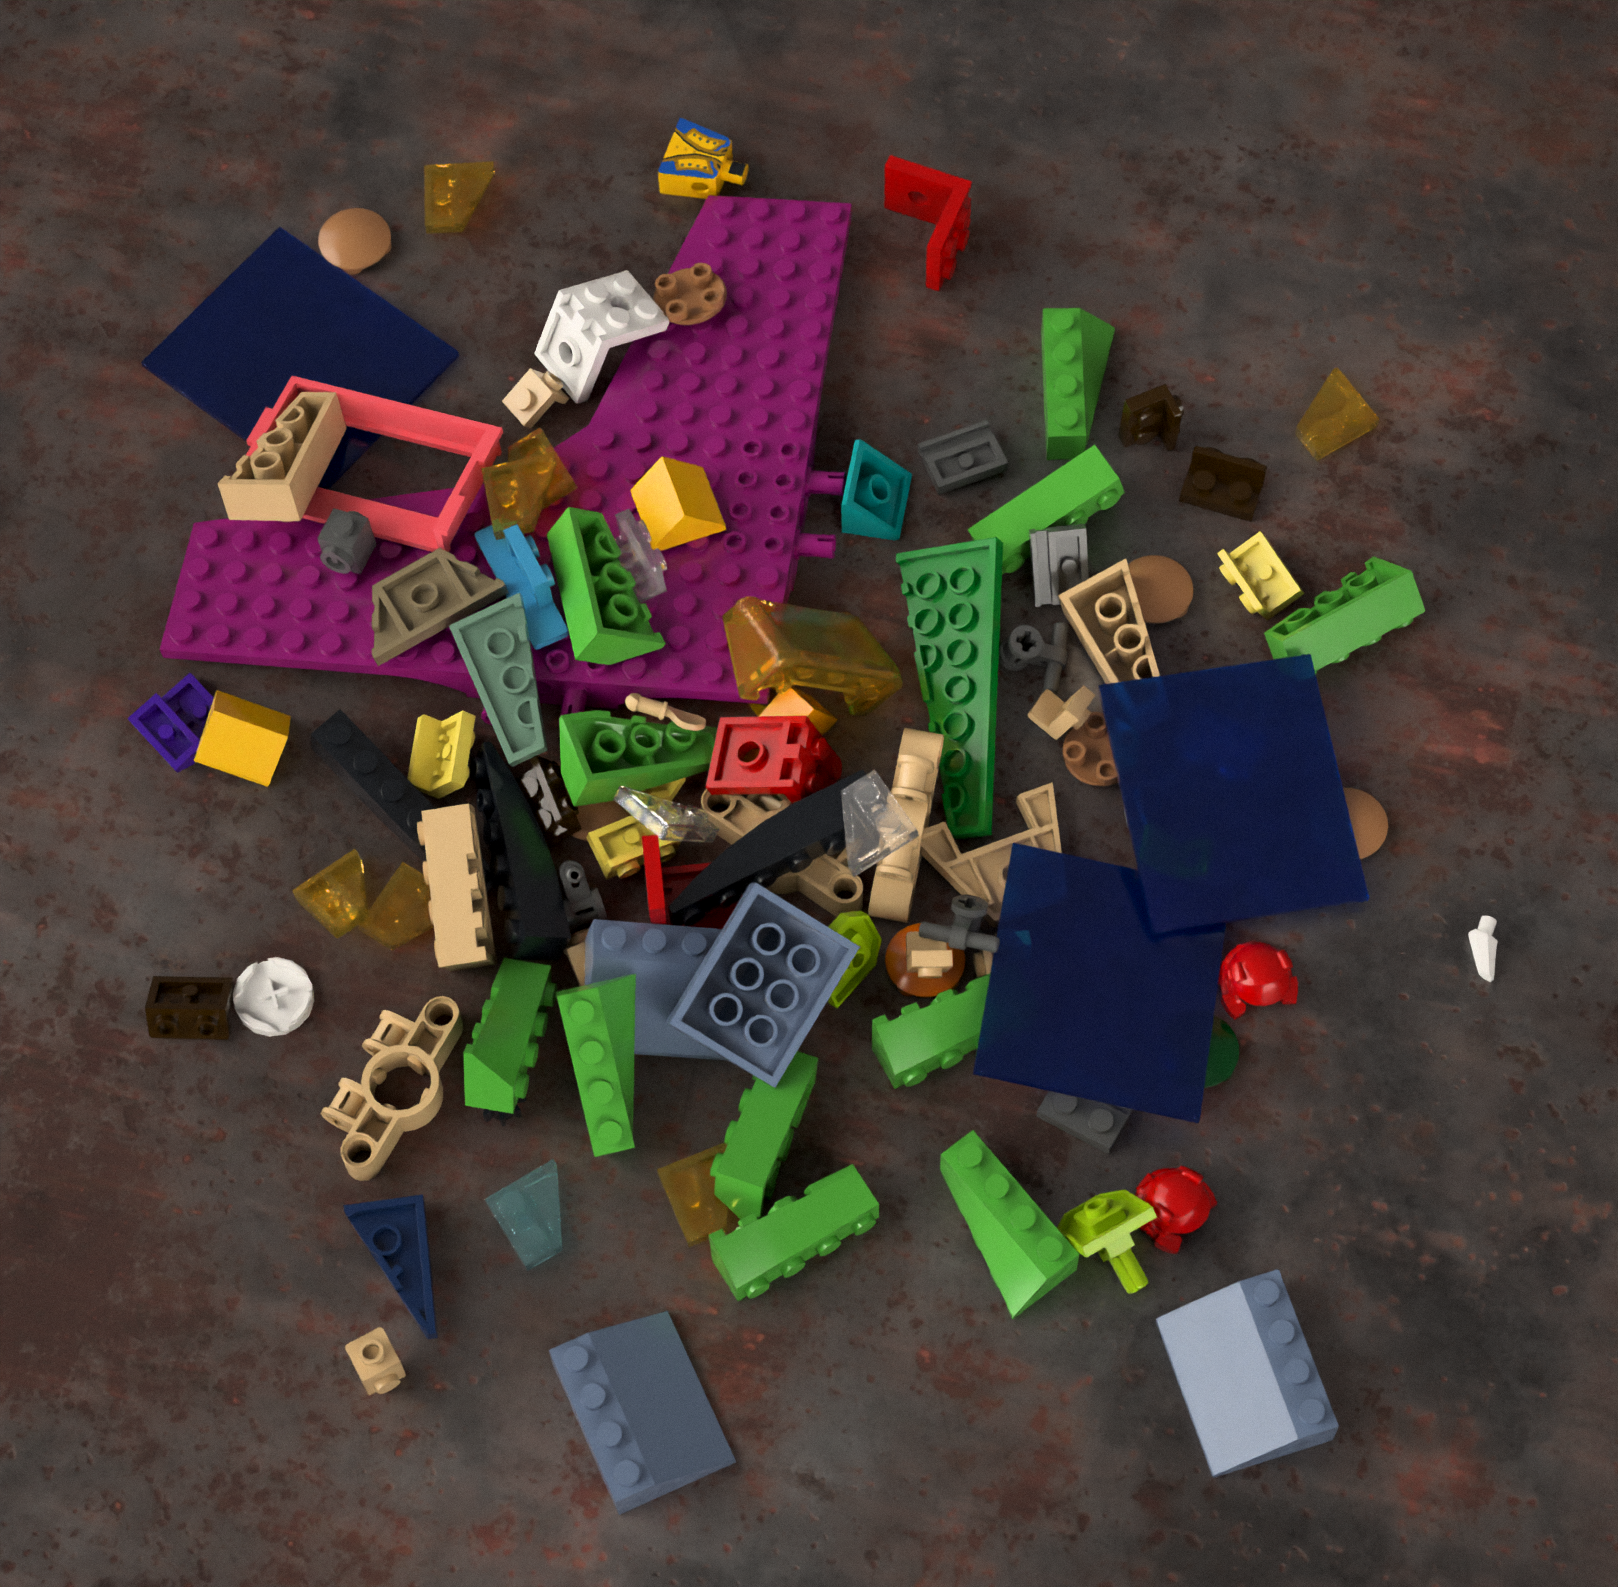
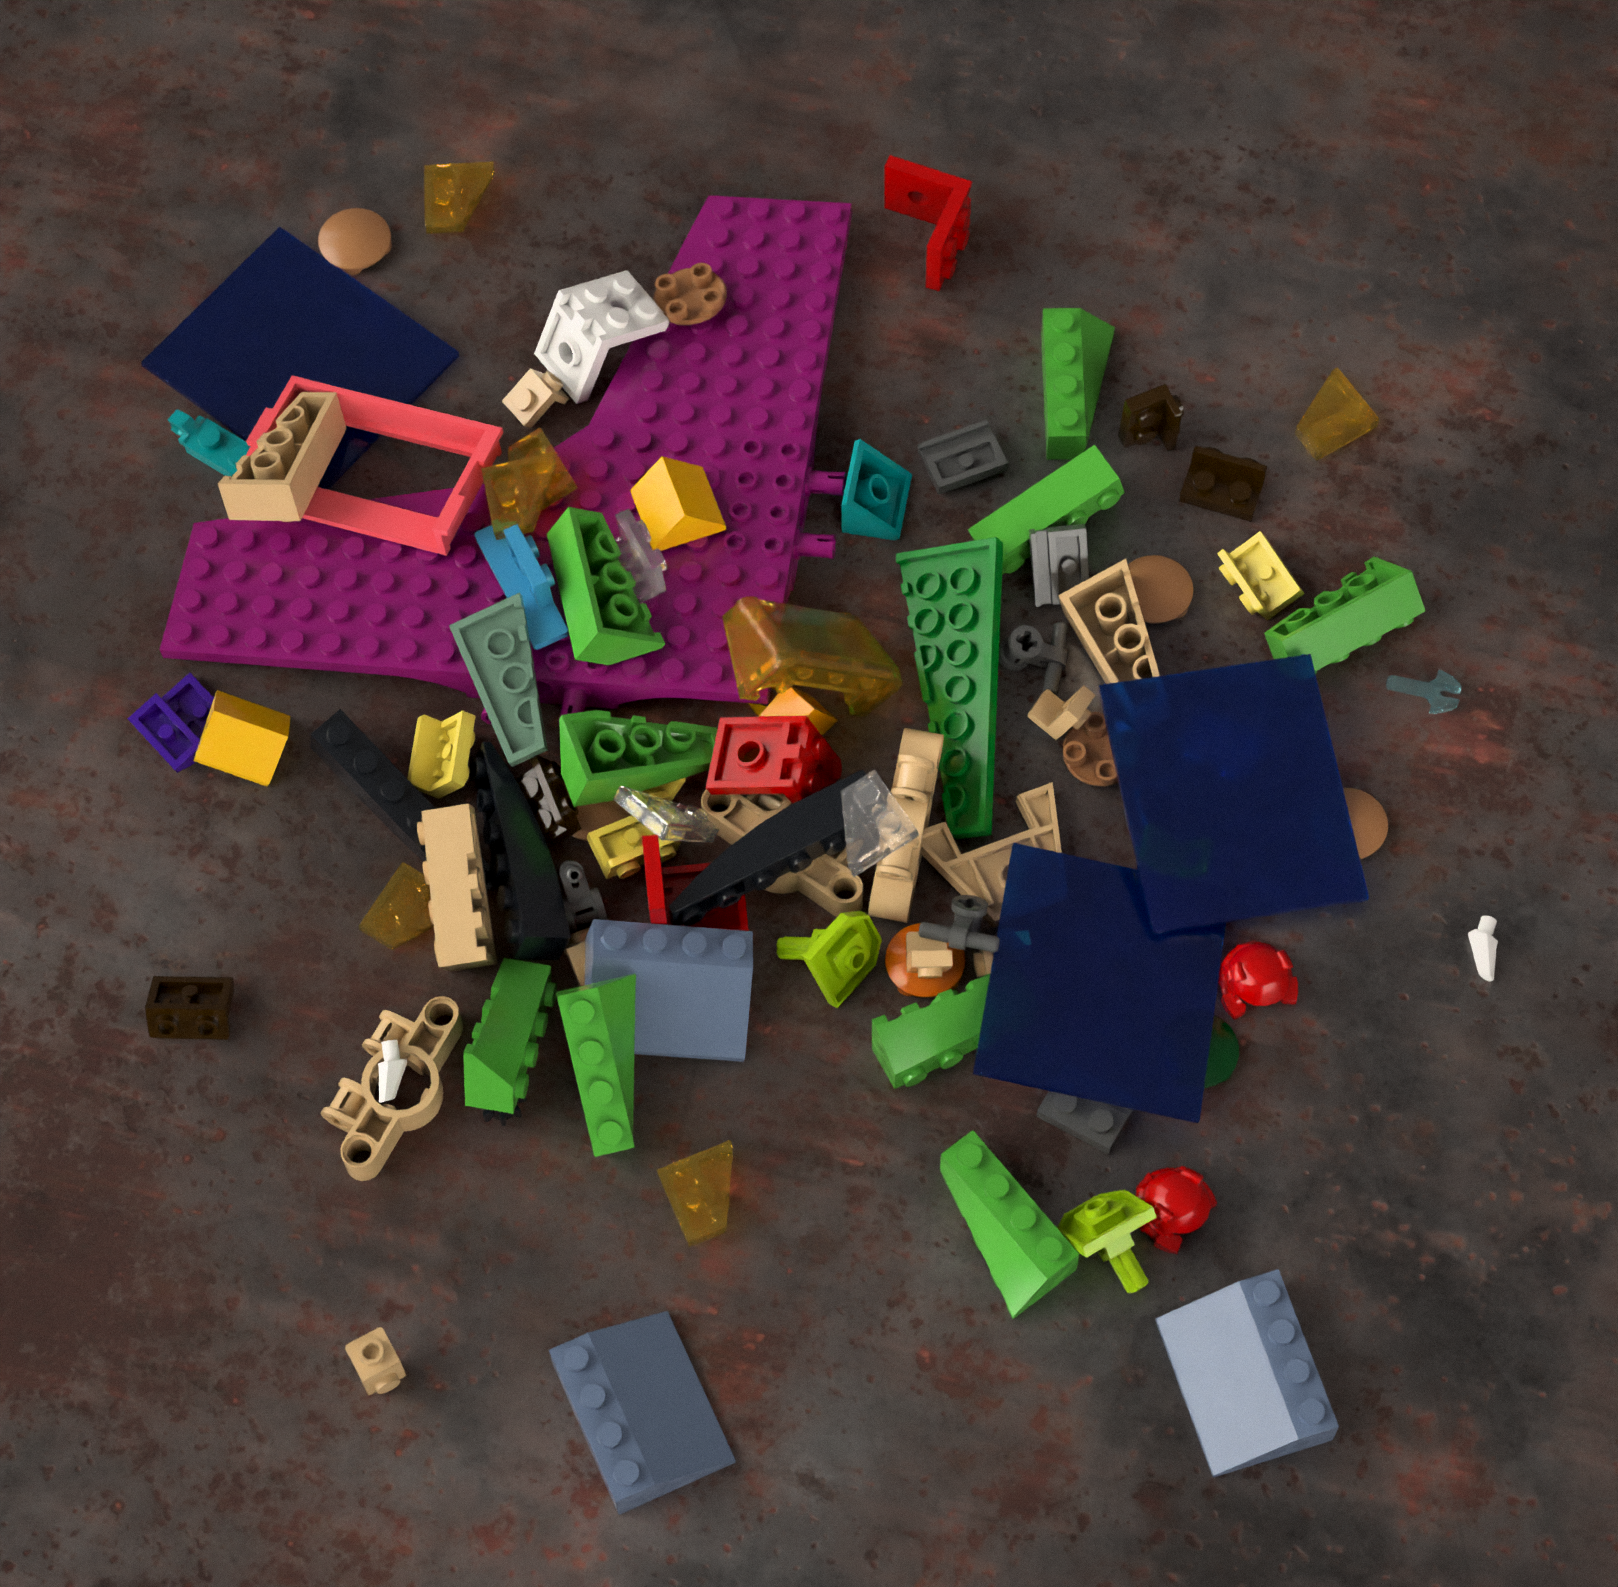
white tile [233,957,314,1037] -> none
clear yellow wing [292,849,370,939] -> none
dark grey brick [317,508,377,574] -> none
dark blue wing [344,1194,438,1339] -> none
dark tan wing [372,548,509,666] -> none
clear light blue wing [485,1159,563,1271] -> none
tan piece [625,693,706,731] -> none
torso [658,118,748,199] -> none
sand blue slope [665,882,860,1088] -> none
bright green wedge [709,1164,879,1301] -> none
bright green wedge [710,1051,818,1219] -> none
none -> teal hinge [168,409,251,477]
none -> white bar [378,1039,407,1103]
none -> clear light blue bar [1386,670,1462,714]

